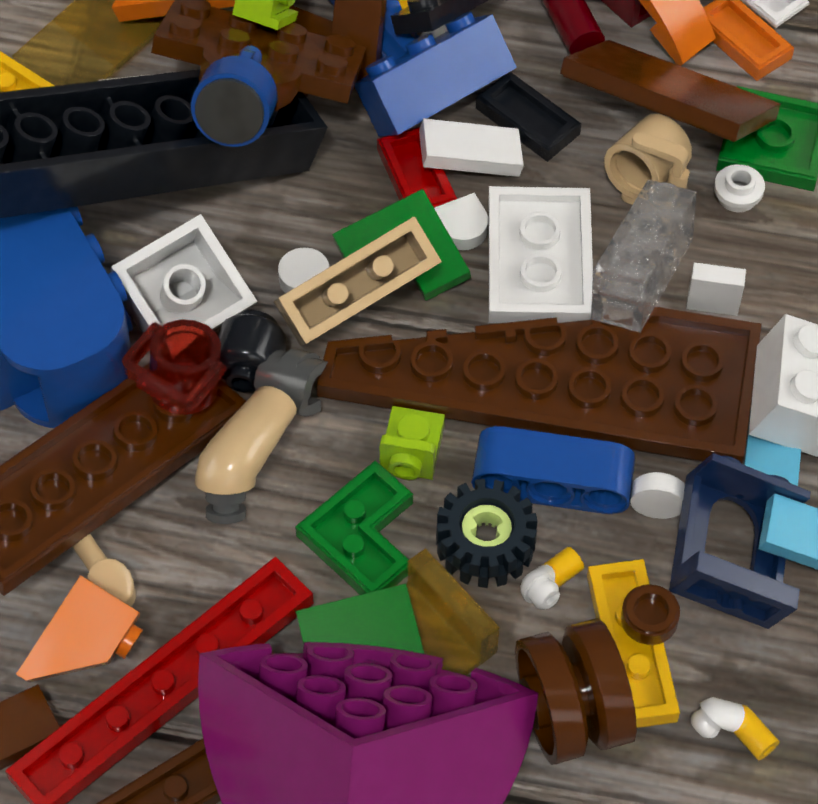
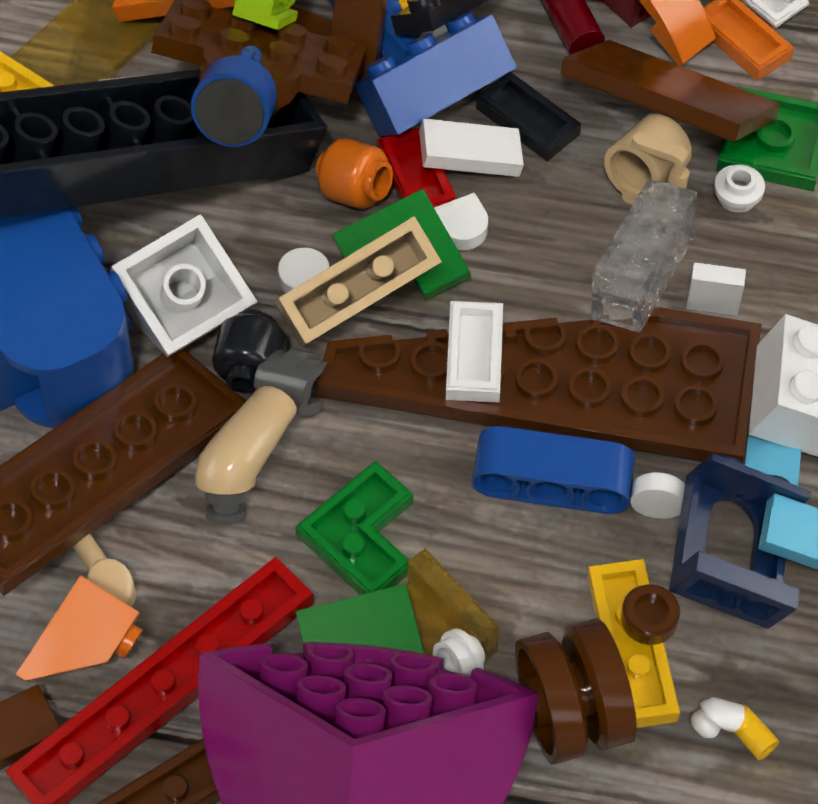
clear red piece [122,319,226,415] -> none
lime bracket [379,406,445,480] -> none
black bush [436,479,537,588] -> none
white plate [488,186,594,323] -> none
arm [520,547,584,610] -> none
none -> orange head [316,138,393,209]
none -> white plate [433,628,485,677]
none -> white tile [446,301,503,402]

